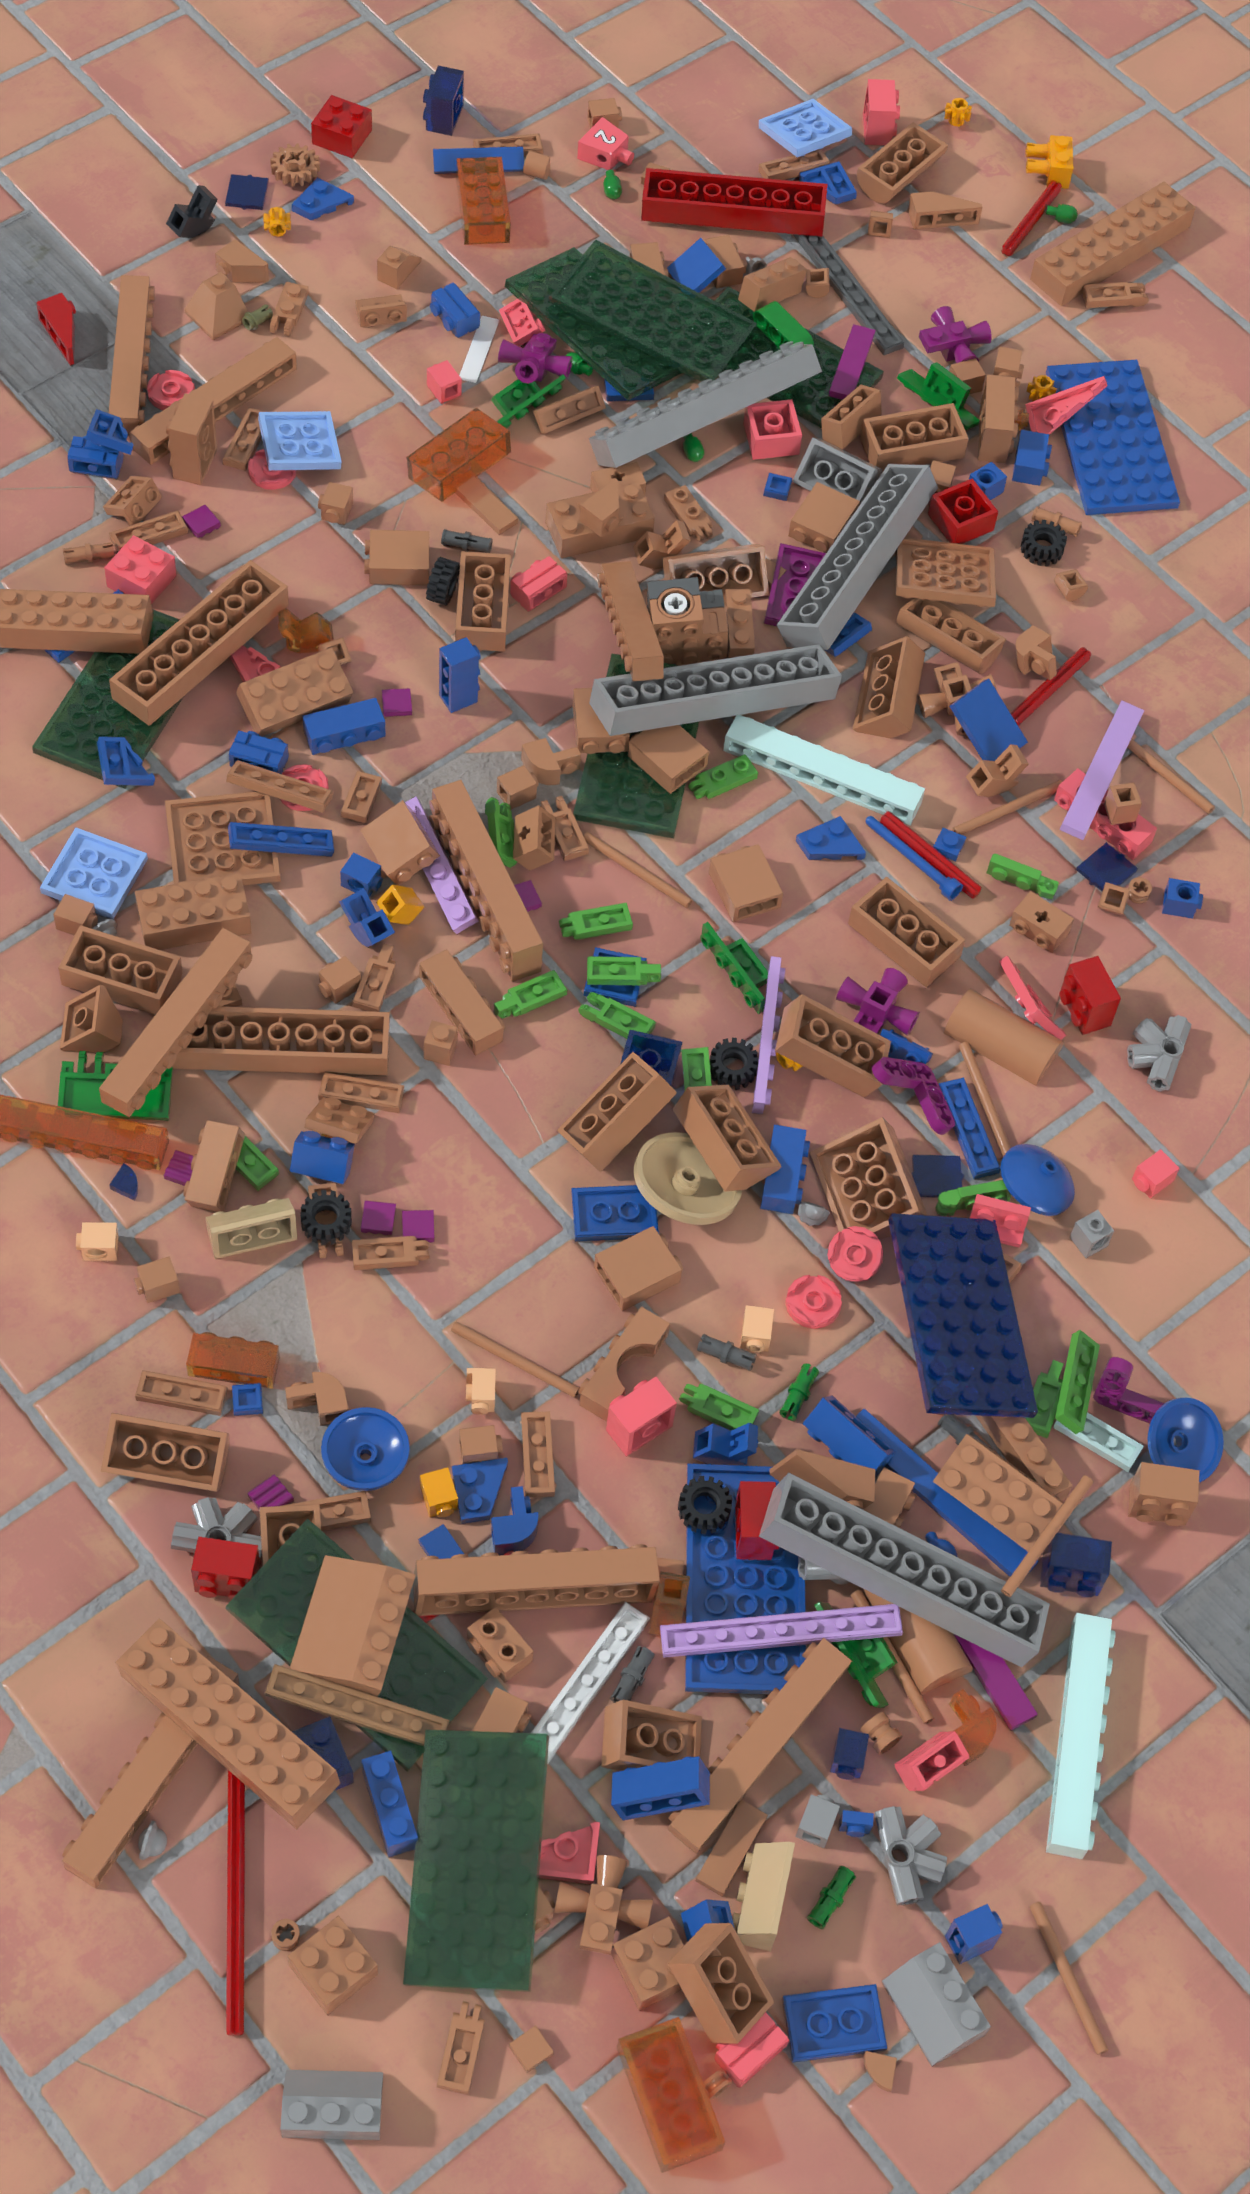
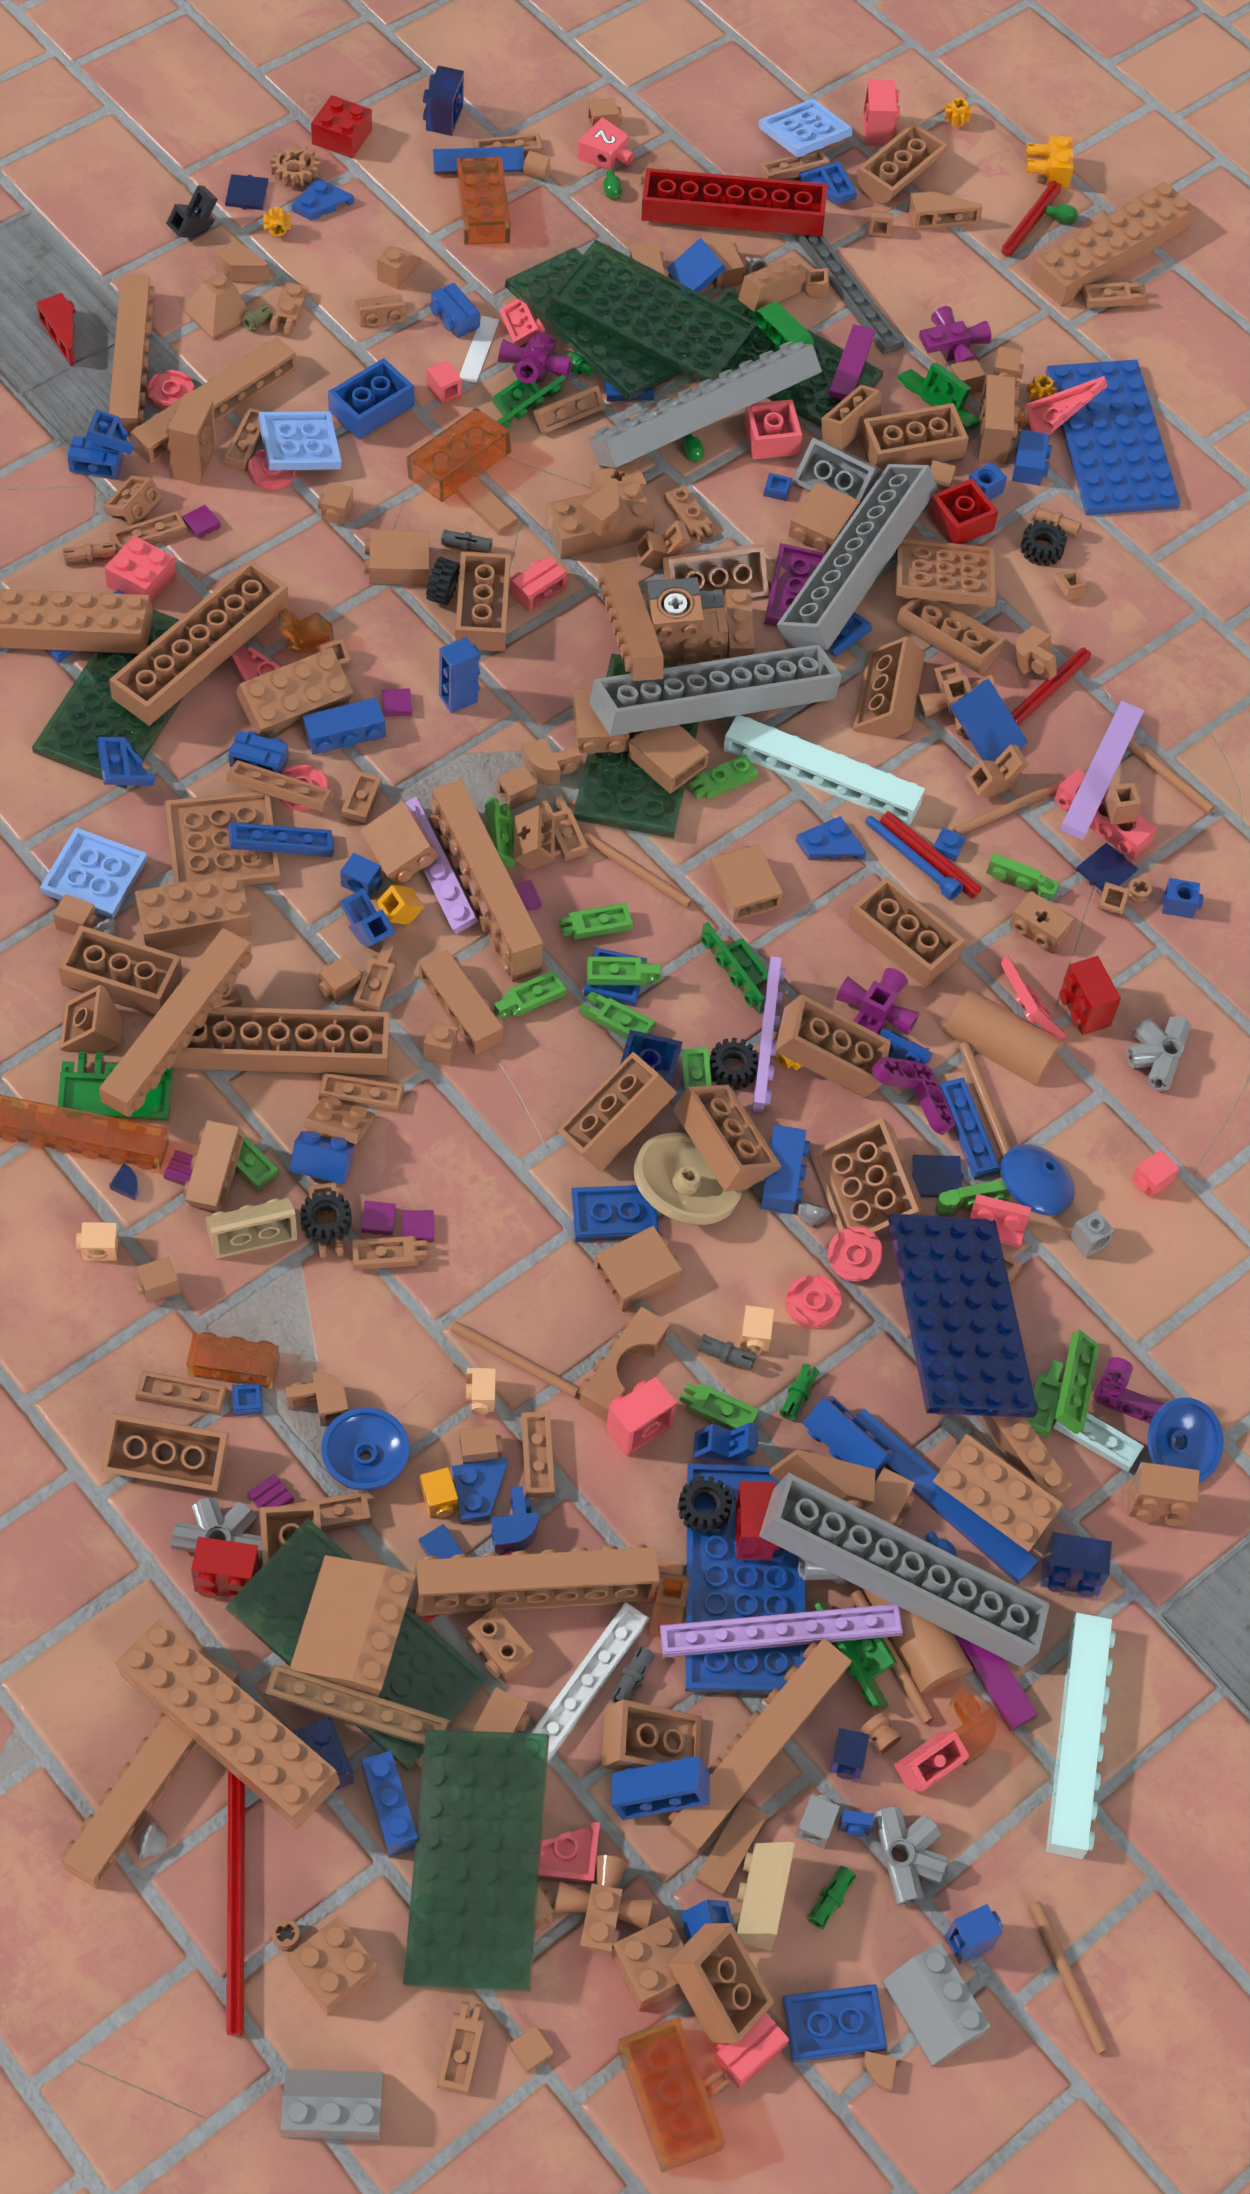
nougat piece [1001,1475,1094,1597] -> none
none -> blue brick [328,358,415,439]

